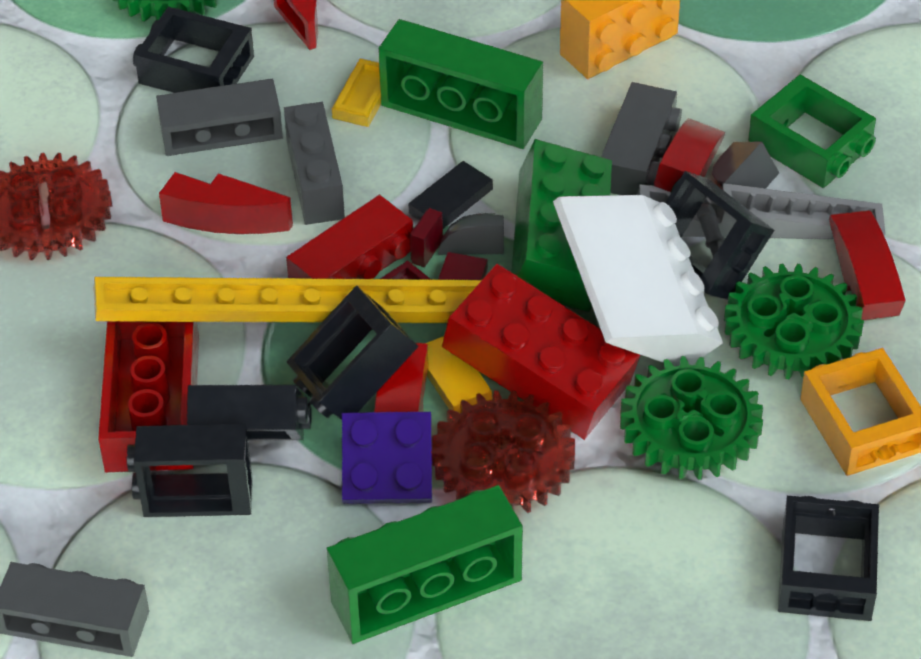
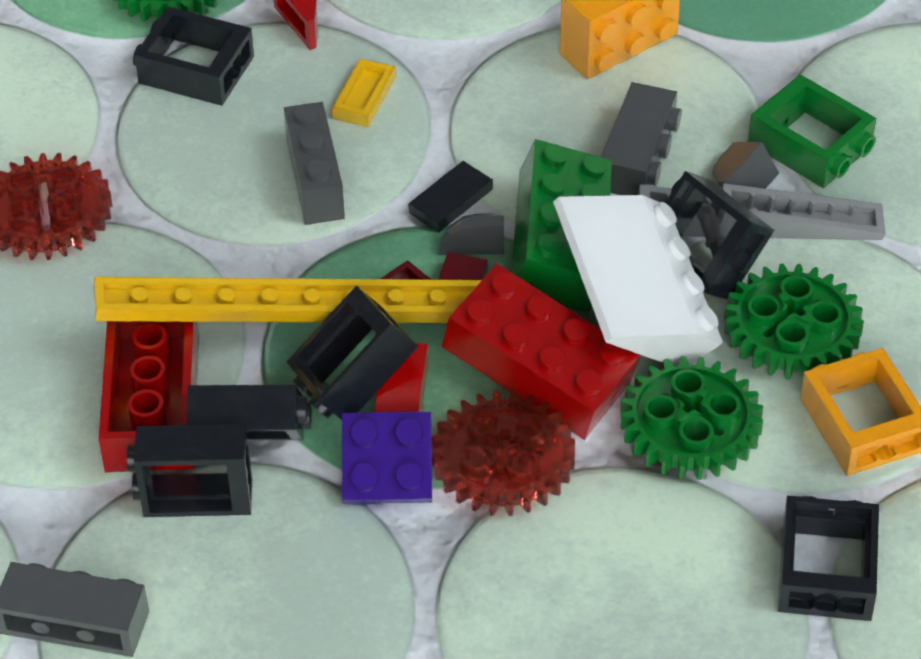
dark grey brick [156,78,283,156] -> none
red slope [159,172,293,234] -> none
red brick [286,194,413,279] -> none
green brick [326,485,523,644] -> none
green brick [378,19,543,149] -> none
dark red tile [410,208,443,268] -> none
yellow tile [426,336,492,416] -> none
red slope [653,118,725,192] -> none
red slope [829,210,906,320] -> none

